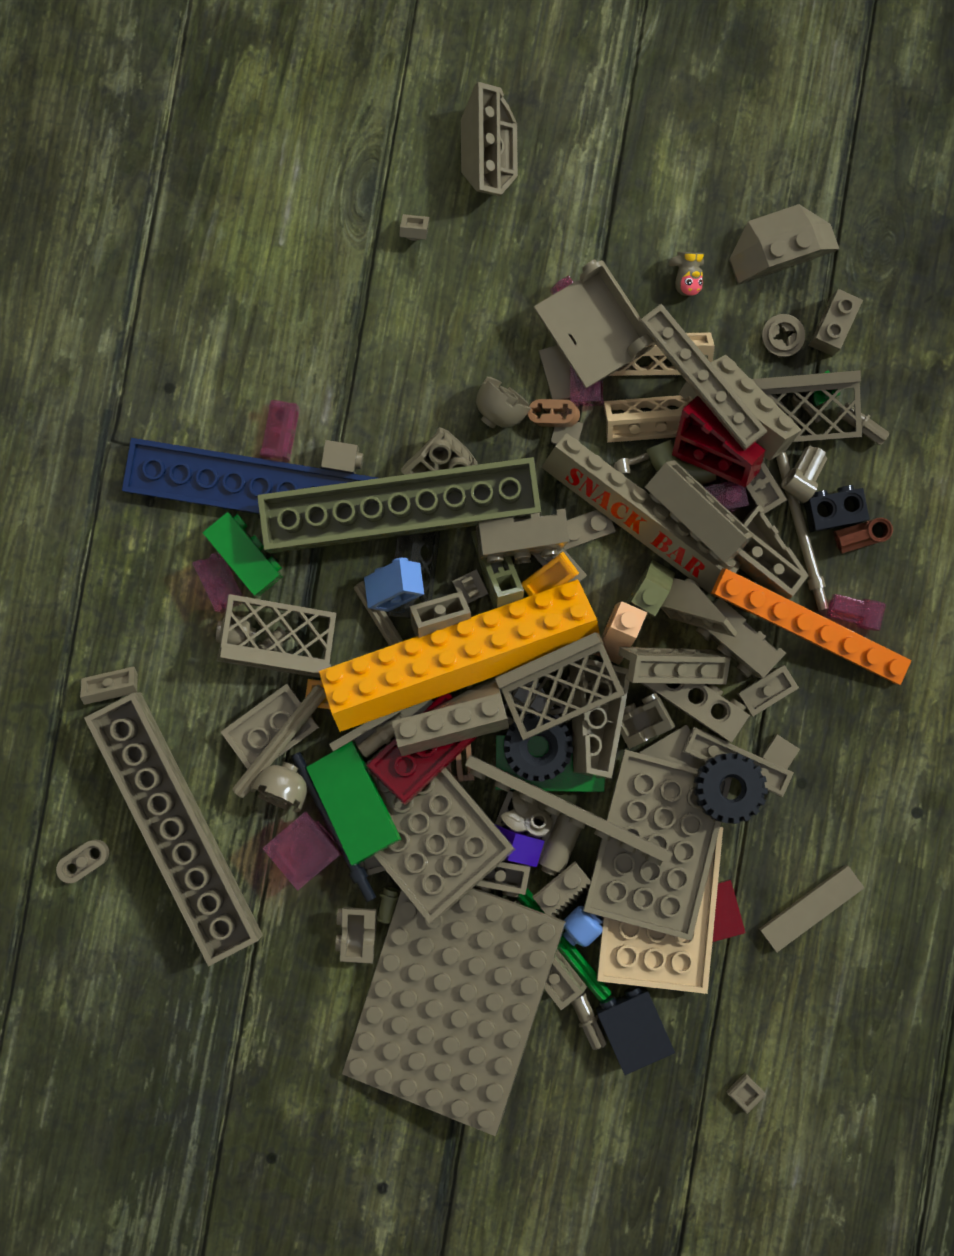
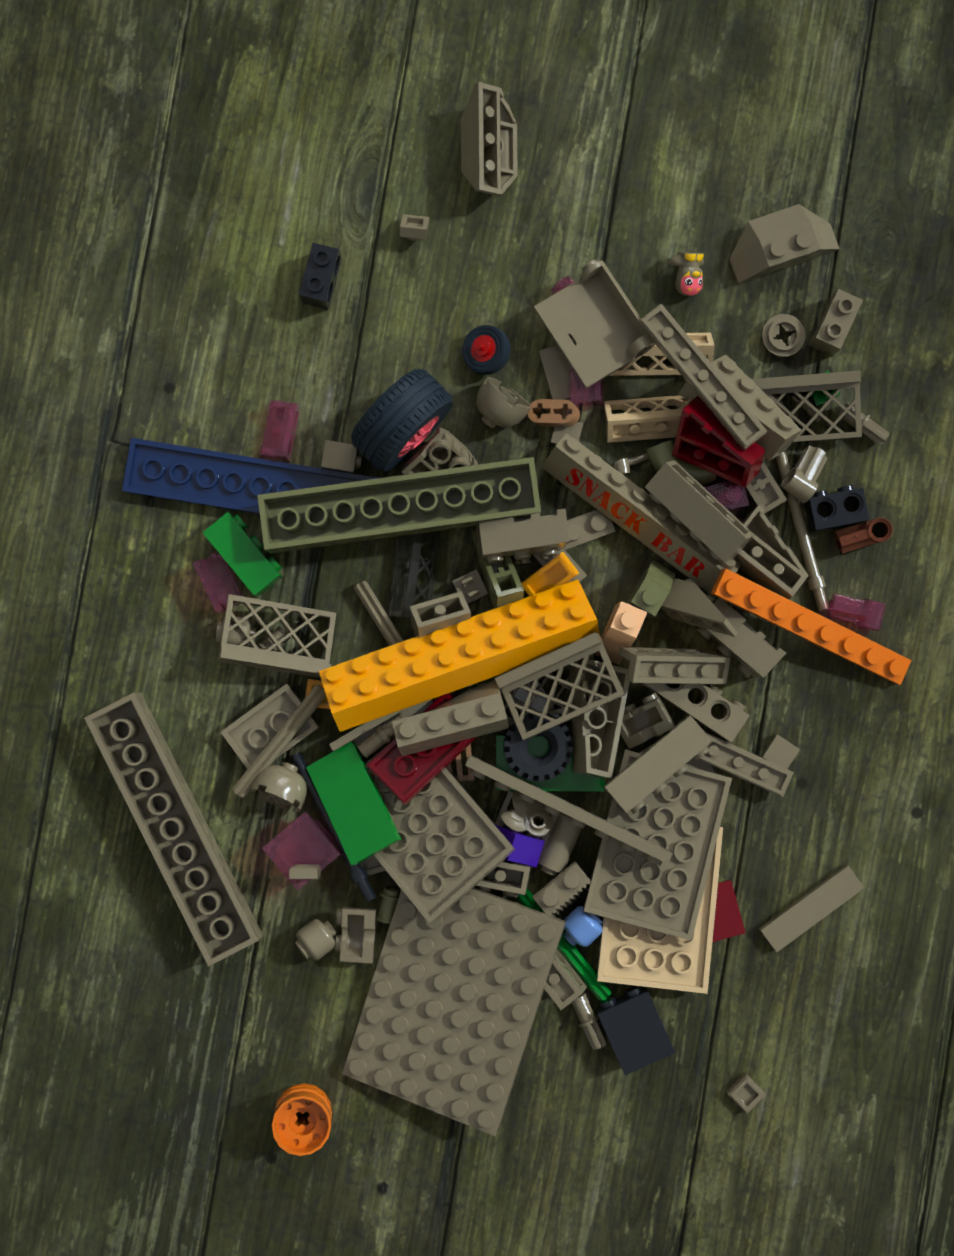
dark tan plate [56,839,109,883] -> none
dark tan plate [80,667,138,705] -> none
medium blue brick [364,558,424,612] -> none
black tyre [693,753,768,824] -> none
dark tan plate [737,665,799,717] -> none
none -> orange wheel [272,1083,332,1156]
none -> dark tan tile [289,864,321,879]
none -> dark tan head [294,919,337,961]
none -> black brick [299,243,342,310]
none -> black wheel [351,369,453,471]
none -> black wheel [462,325,511,375]
none -> dark tan brick [603,715,712,814]

